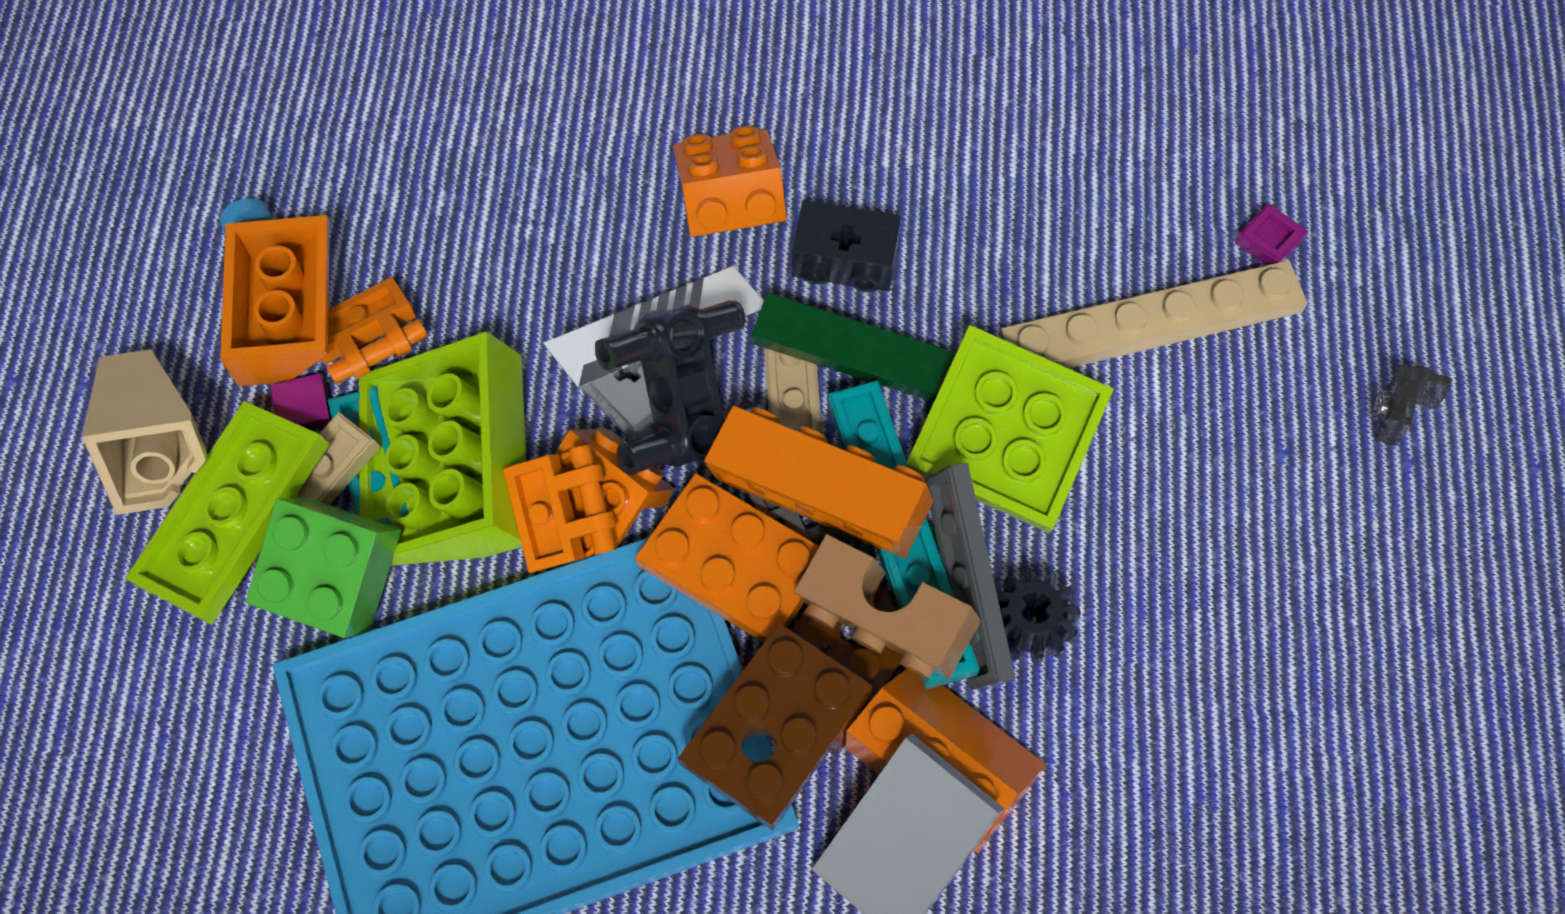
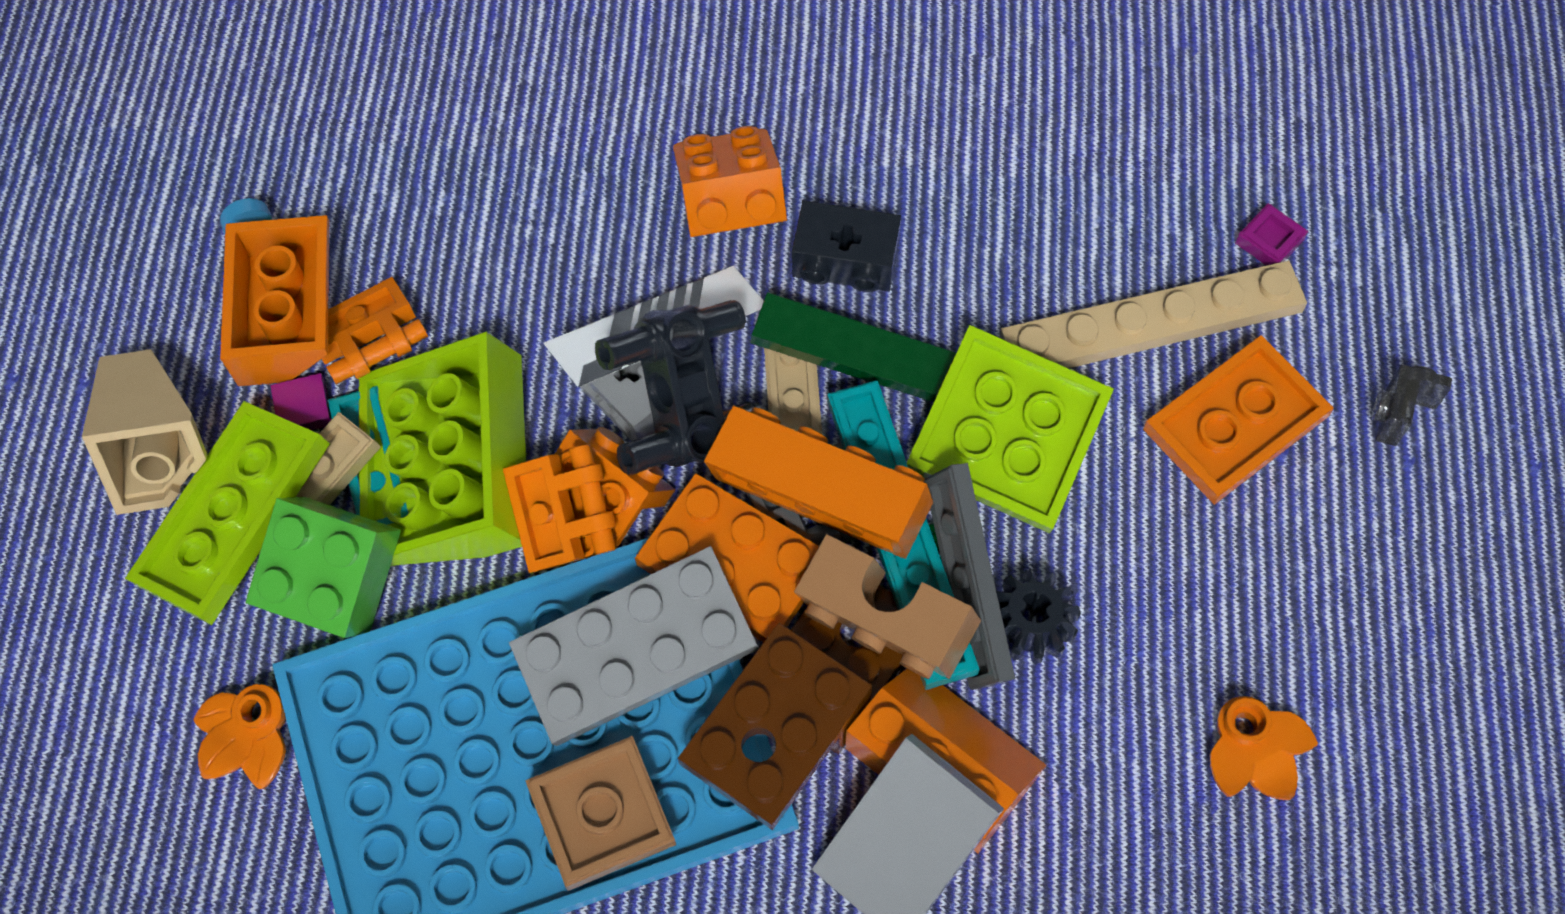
none -> orange plate [193,684,286,789]
none -> light grey plate [509,546,759,746]
none -> medium nougat plate [525,736,676,891]
none -> orange plate [1143,335,1334,505]
none -> orange plate [1210,696,1318,800]

